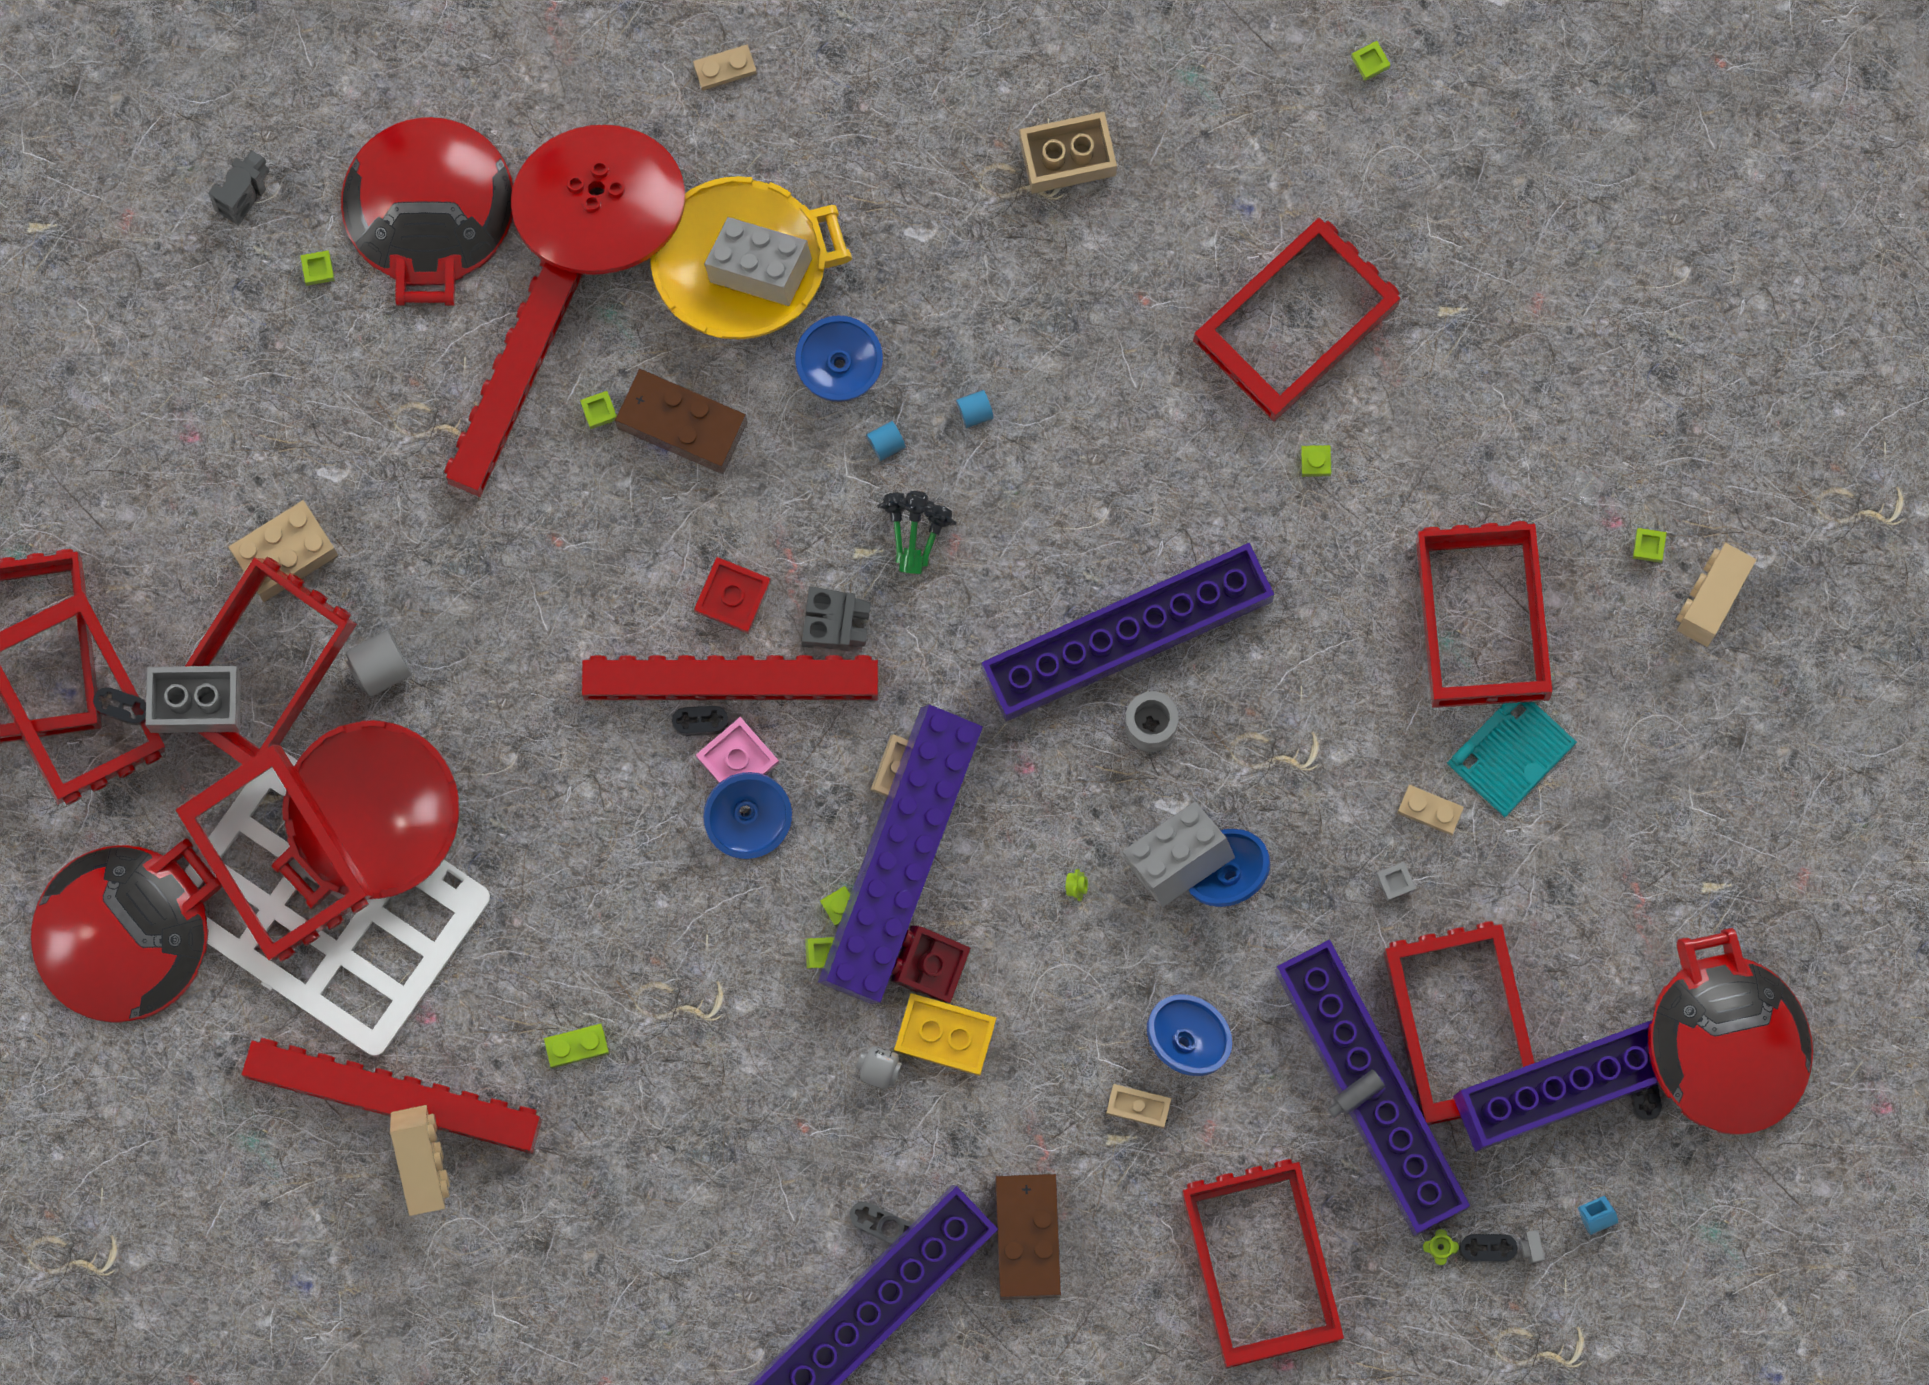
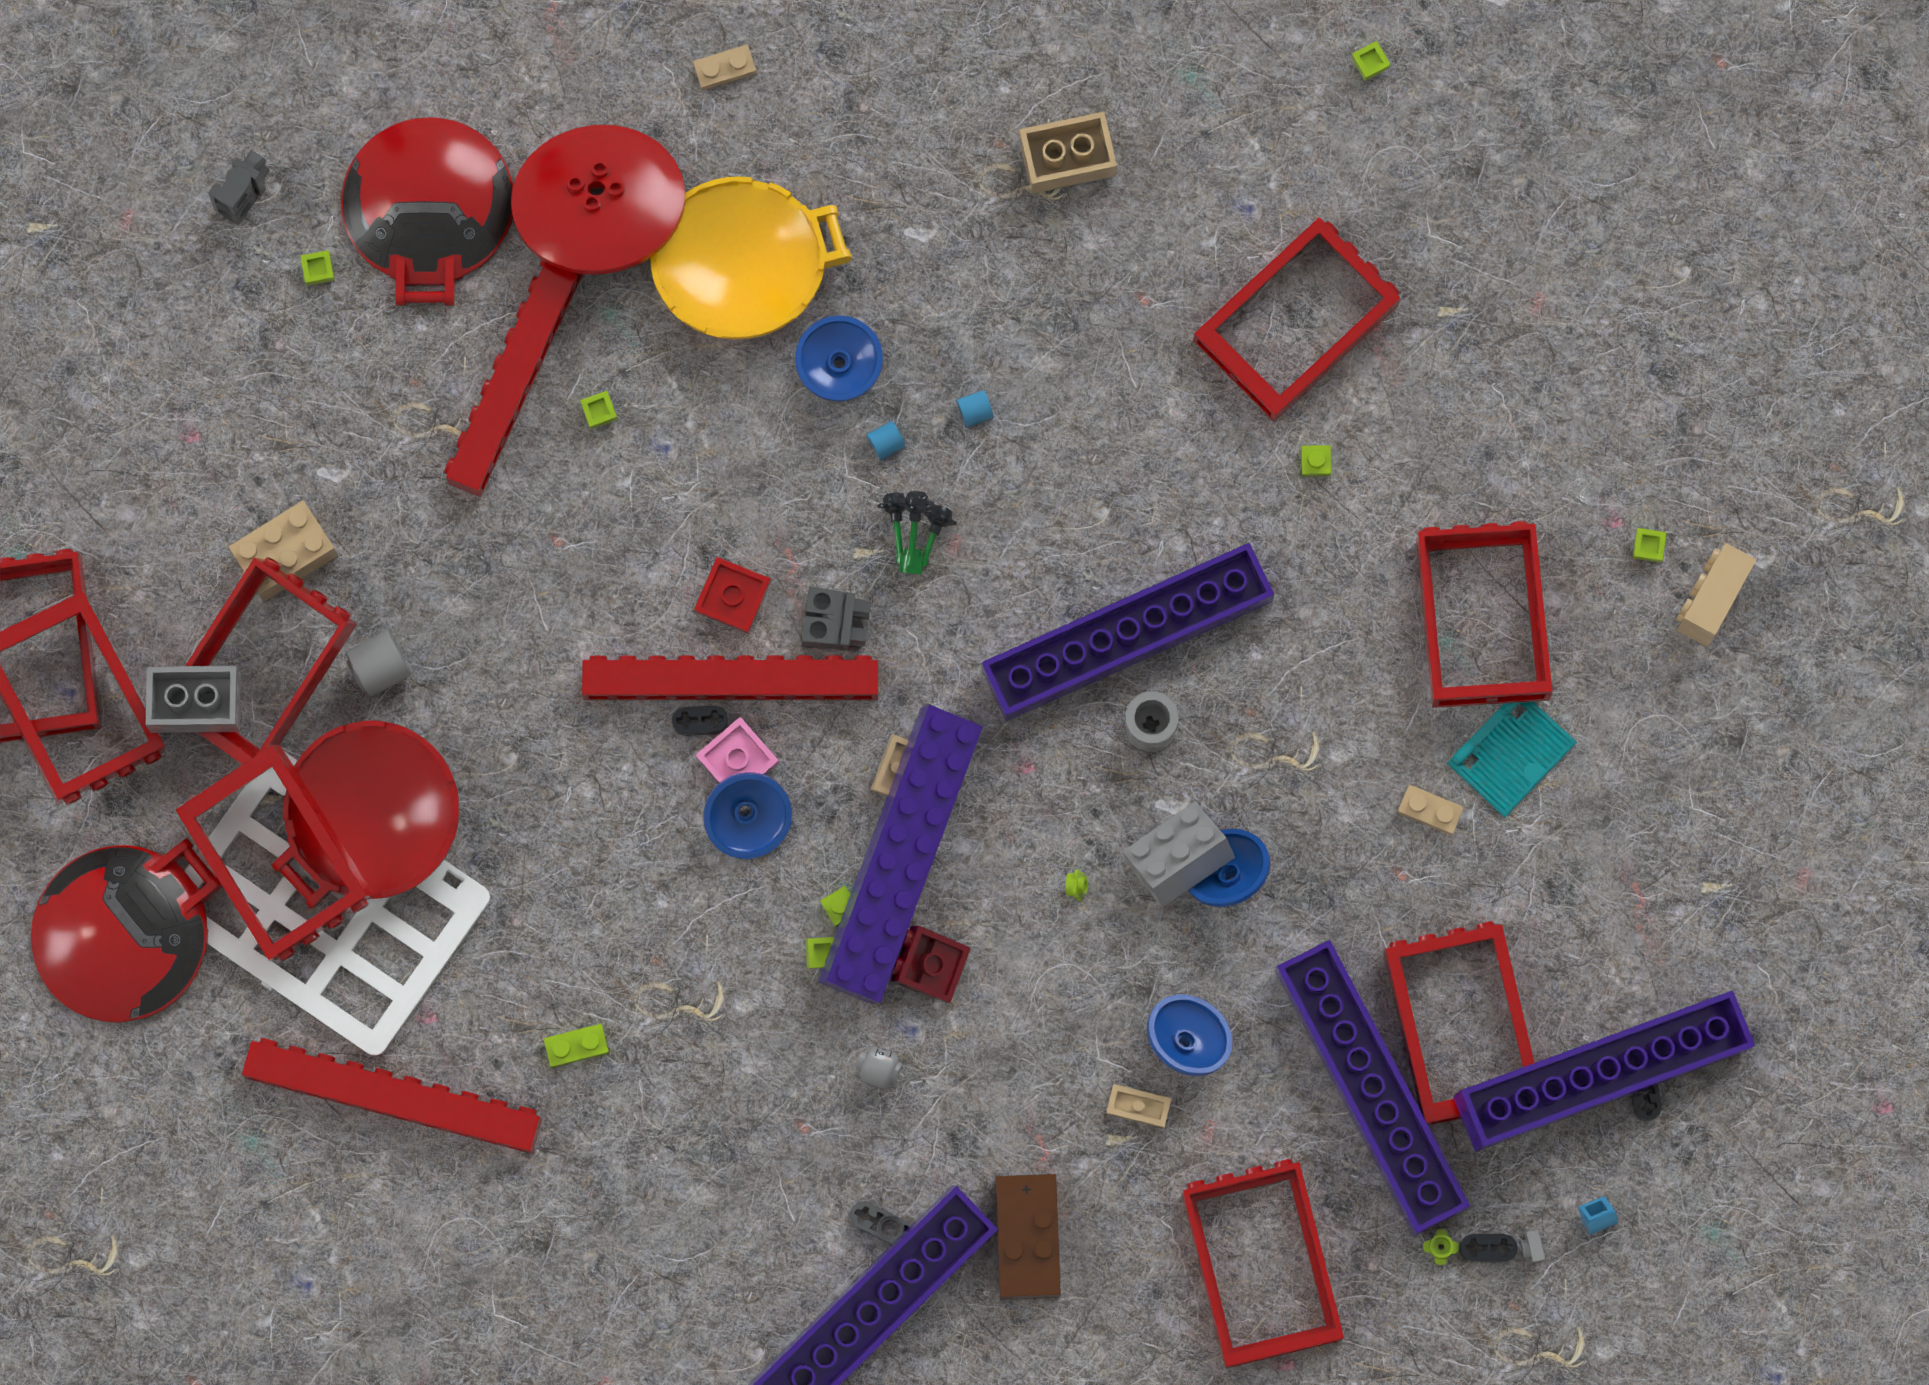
black beam [93,687,146,725] -> none
tan brick [390,1105,450,1216] -> none
reddish brown brick [615,368,747,474] -> none
light grey brick [704,217,812,306] -> none
yellow plate [894,993,997,1076] -> none
flat silver cylinder [1327,1070,1385,1118] -> none
light grey plate [1376,862,1416,901] -> none
red dish [1648,928,1813,1135] -> none

